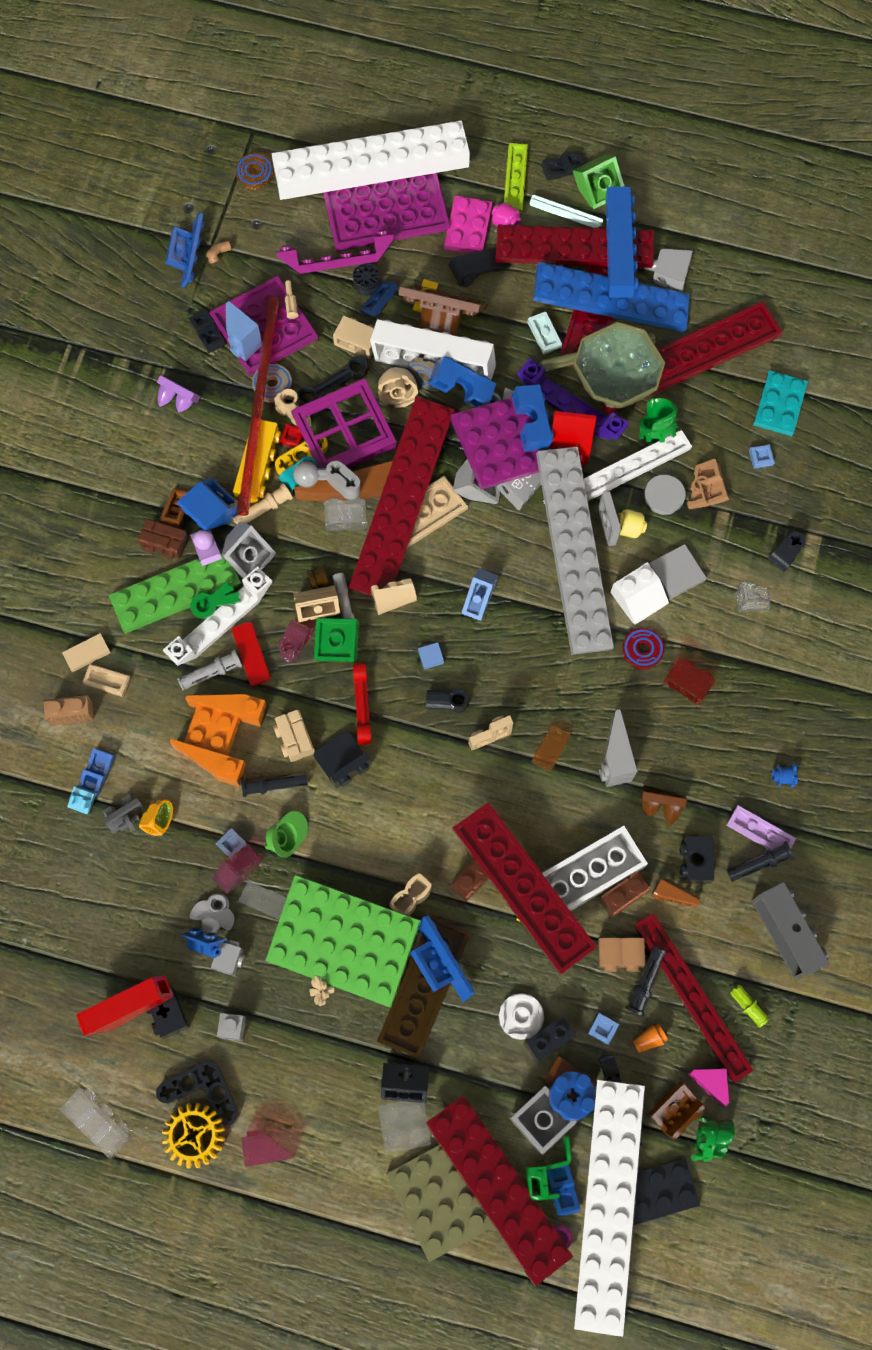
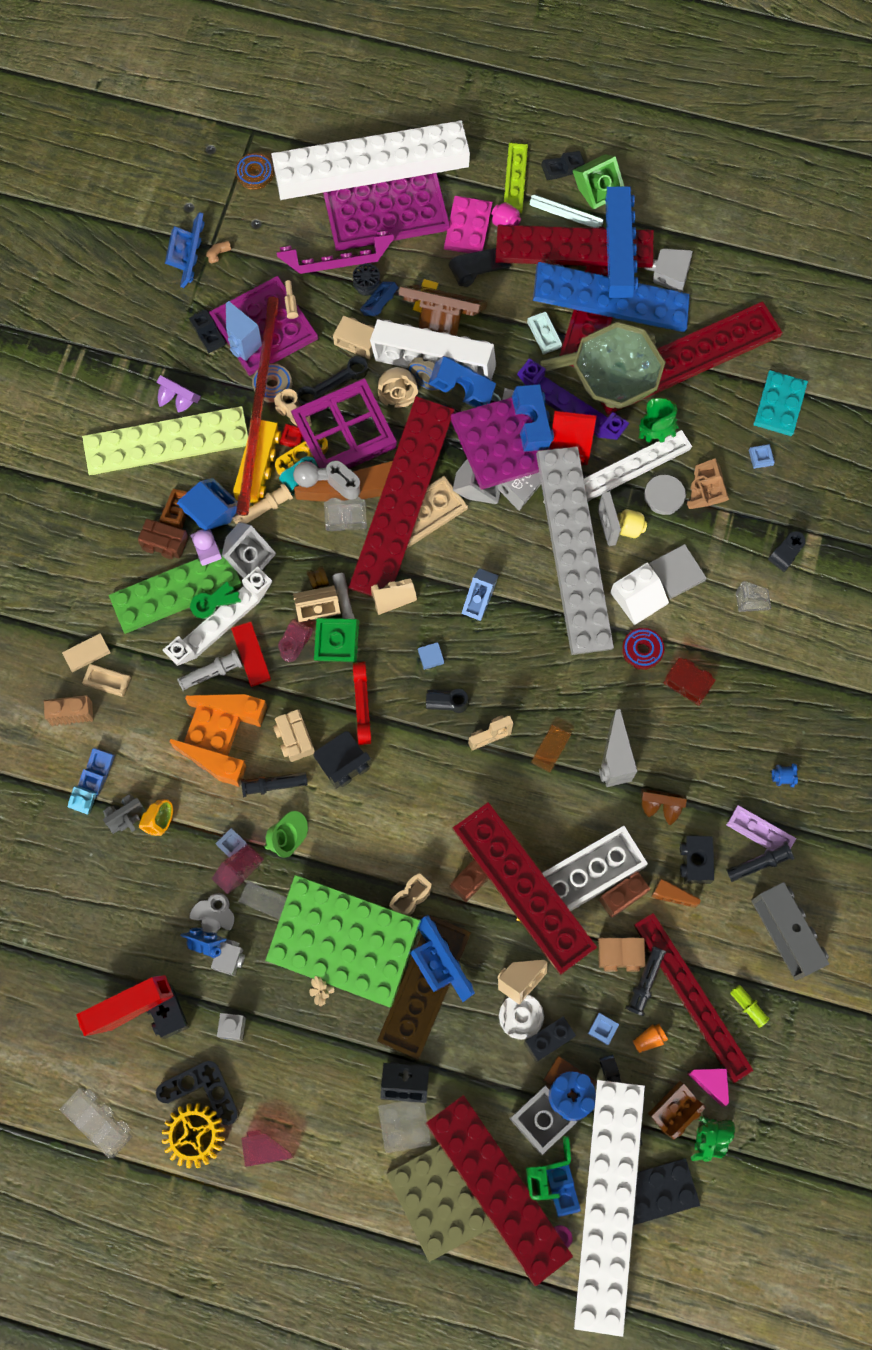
none -> yellowish green plate [82,406,248,475]
none -> tan slope [497,960,548,1005]

